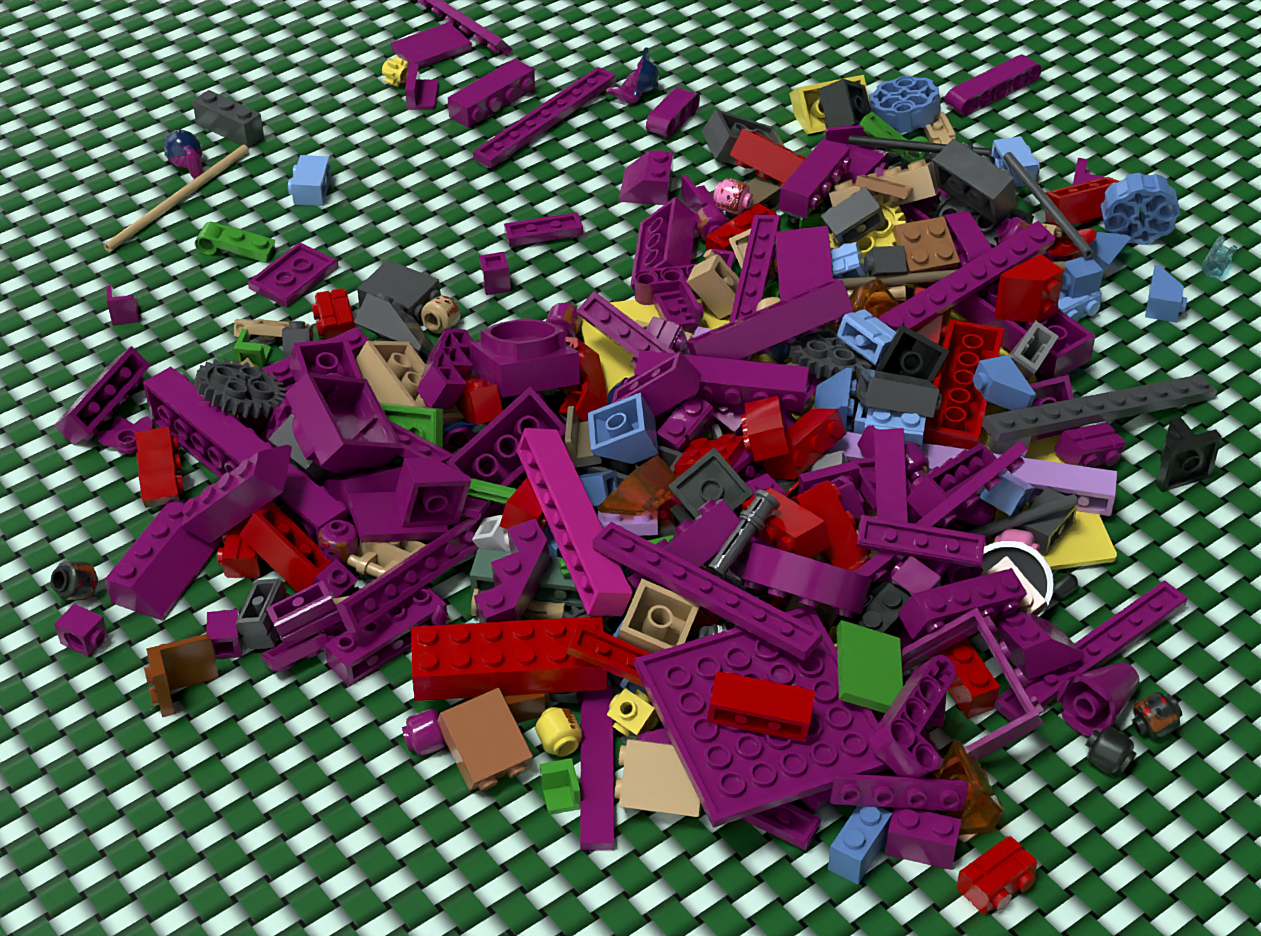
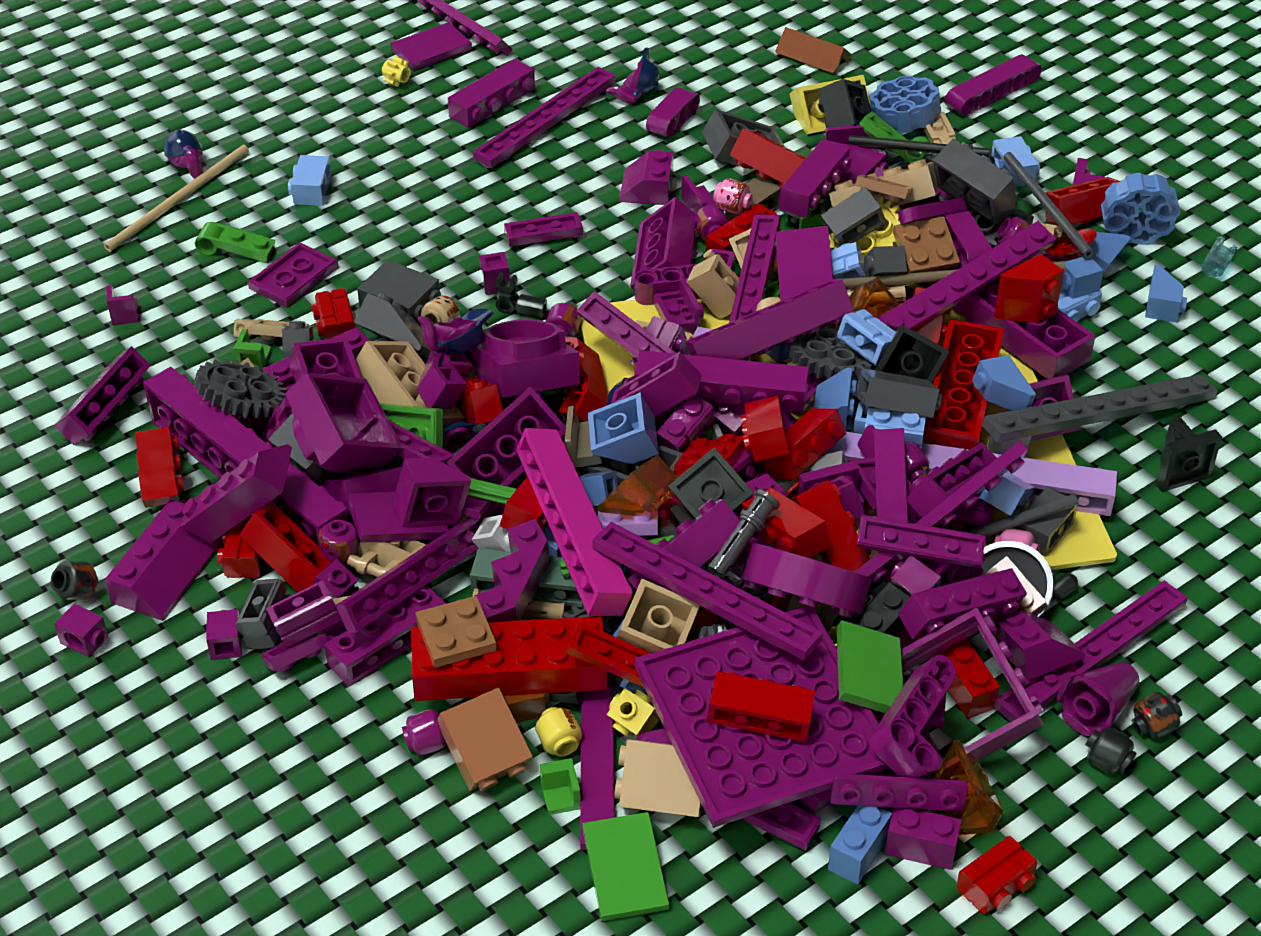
magenta plate [96,416,153,454] -> none
dark orange bracket [144,634,218,717] -> none
dark grey brick [192,90,264,148] -> none
magenta panel [405,64,439,110] -> none
light grey slope [1009,321,1059,381] -> none
magenta brick [1054,422,1125,468] -> none
none -> medium nougat plate [415,596,496,668]
none -> hair [417,308,494,354]
none -> pearl dark grey bar [495,272,547,318]
none -> bright green tile [582,812,669,921]
none -> dark orange panel [775,27,851,74]
none -> magenta beam [897,197,968,224]

